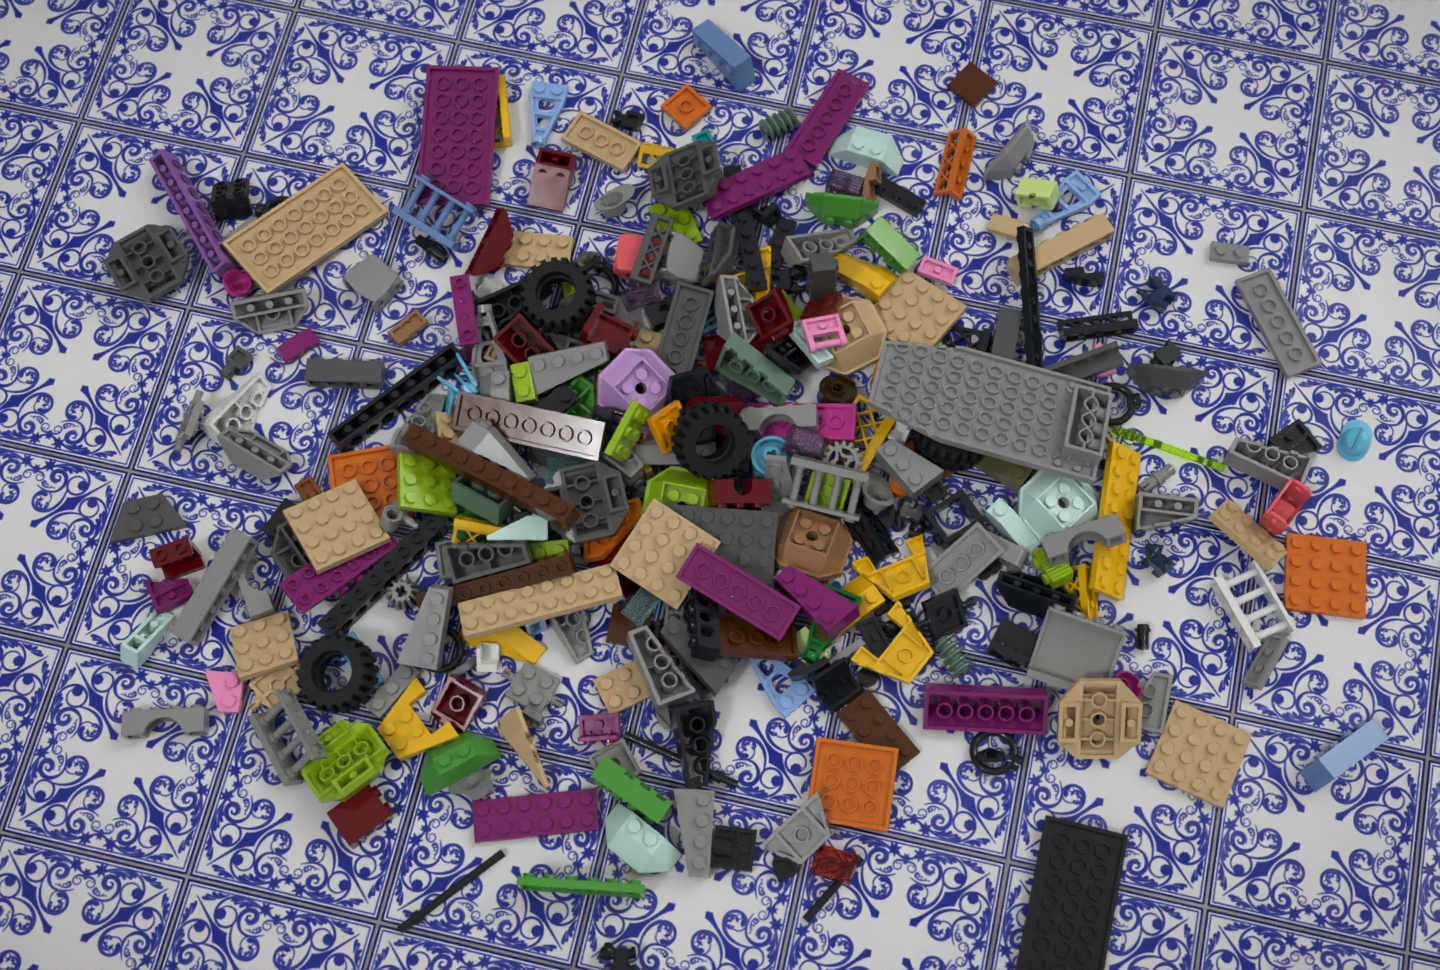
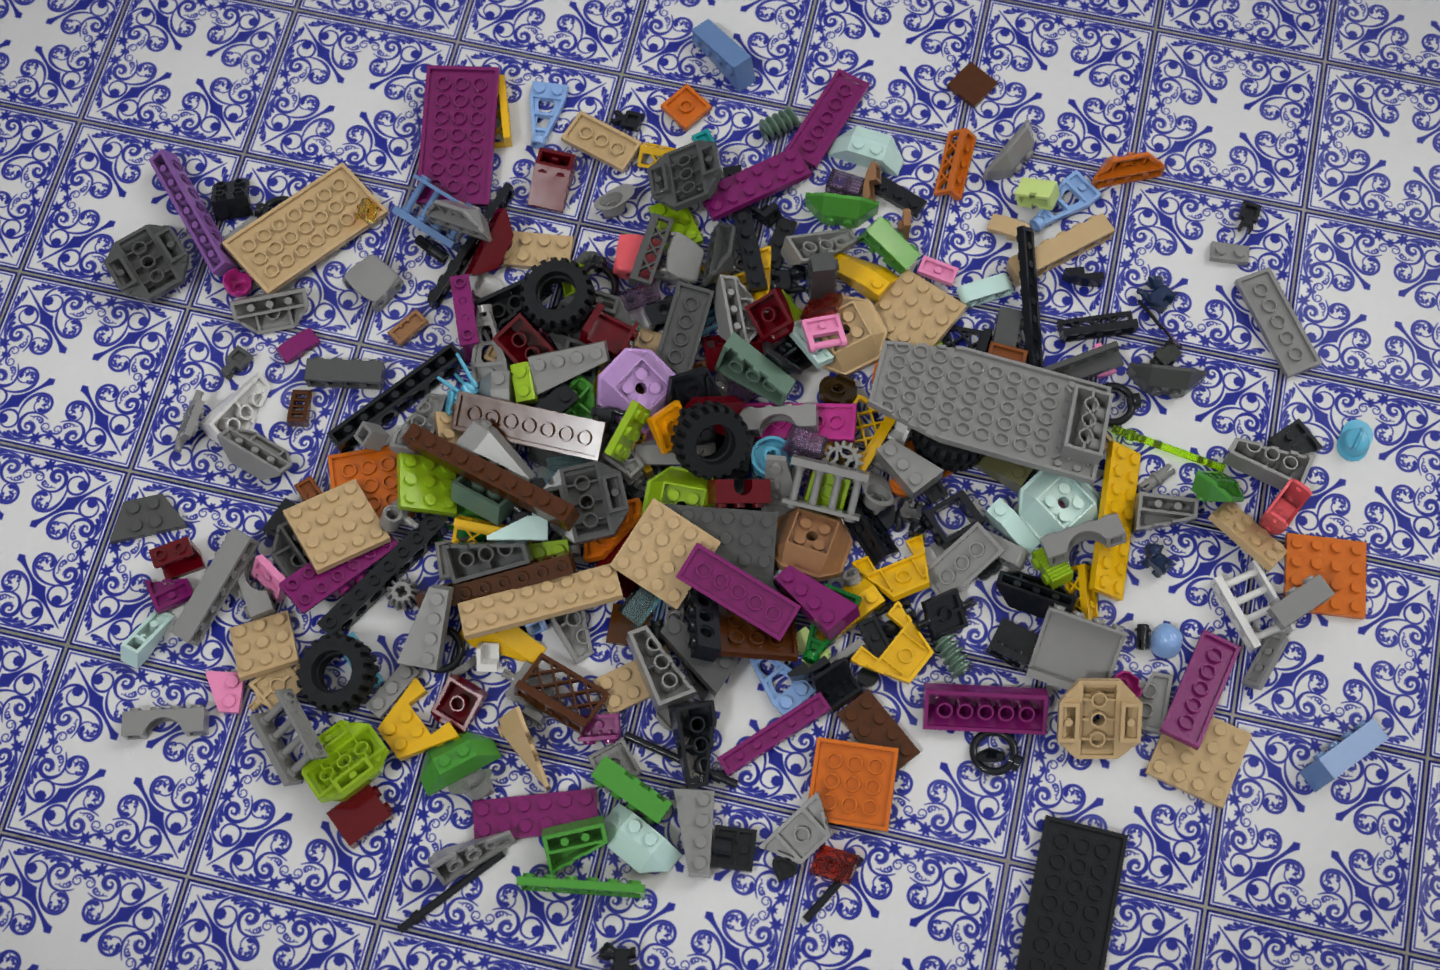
none -> bright pink plate [251,554,286,603]
none -> reddish brown slope [286,390,312,427]
none -> light grey brick [353,421,390,451]
none -> clear yellow tile [354,198,379,224]
none -> light grey wedge [425,200,492,242]
none -> black plate [427,182,515,310]
none -> light grey wedge [427,830,516,886]
none -> reddish brown fence [514,652,610,736]
none -> bright green wedge [542,815,608,875]
none -> magenta plate [717,692,832,776]
none -> light grey bush [842,568,862,587]
none -> medium nougat plate [898,209,911,242]
none -> light aqua beam [956,273,1014,308]
none -> dark orange tile [988,341,1028,363]
none -> orange wedge [1091,152,1165,189]
none -> black piece [1137,299,1182,348]
none -> light blue hair [1150,623,1183,659]
none -> magenta plate [1159,629,1241,750]
none -> bright green wedge [1192,470,1245,503]
none -> black plate [1237,200,1262,234]
none -> light grey wedge [1267,574,1335,631]

